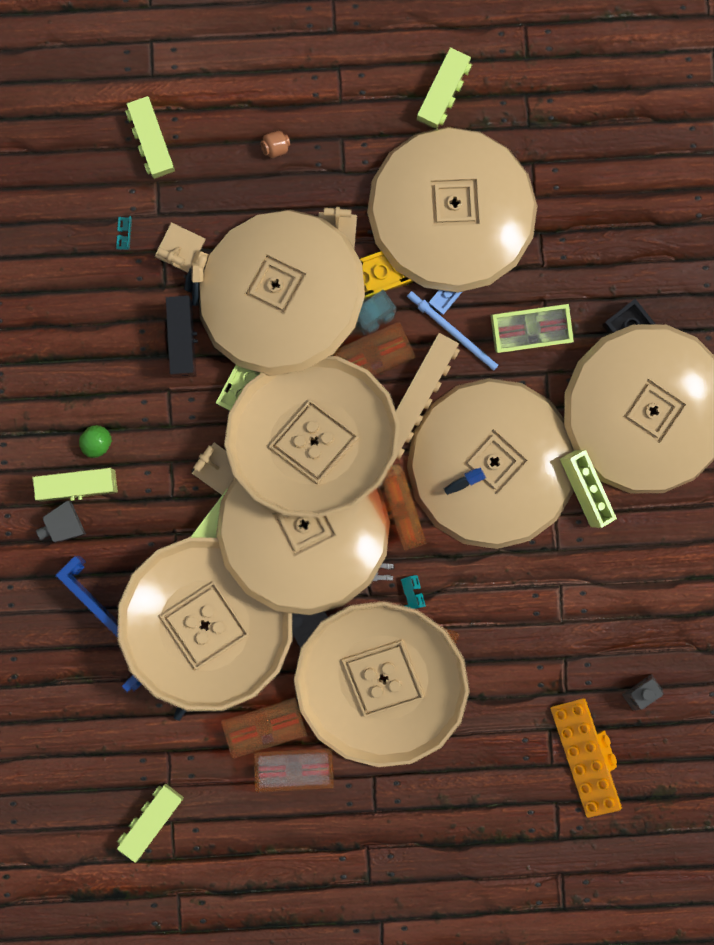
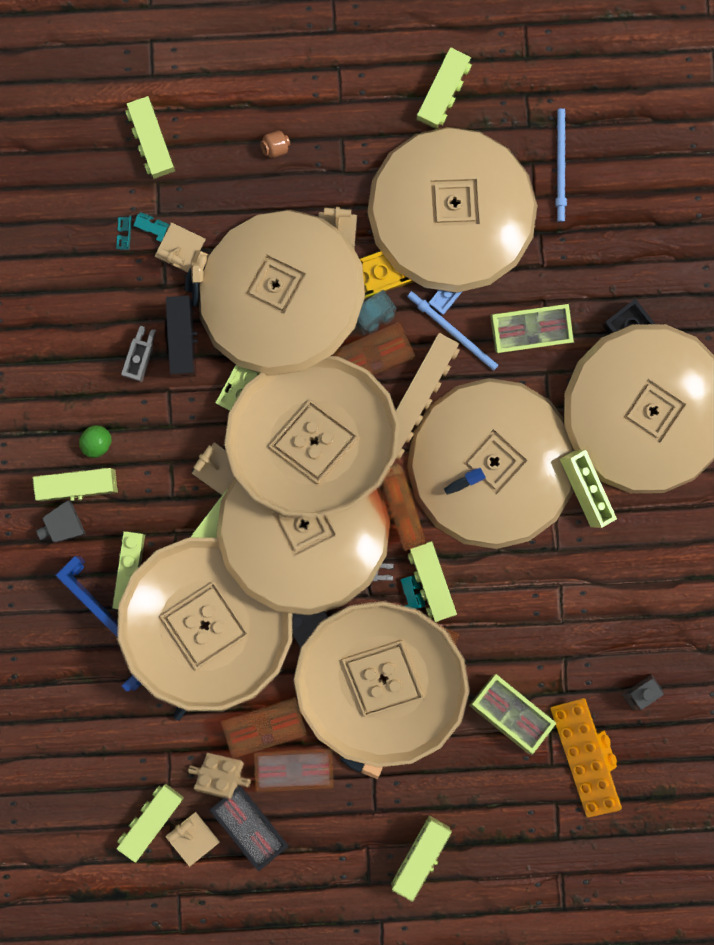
none -> yellowish green brick [113,532,145,609]
none -> light grey hinge [121,326,156,383]
none -> teal piece [134,212,170,242]
none -> tan plate [165,812,220,867]
none -> tan plate [188,753,250,799]
none -> clear brick [209,785,289,872]
none -> piece [340,756,383,779]
none -> yellowish green brick [391,815,451,901]
none -> yellowish green brick [407,541,457,622]
none -> clear brick [469,674,556,754]
none -> light blue bar [555,108,567,222]

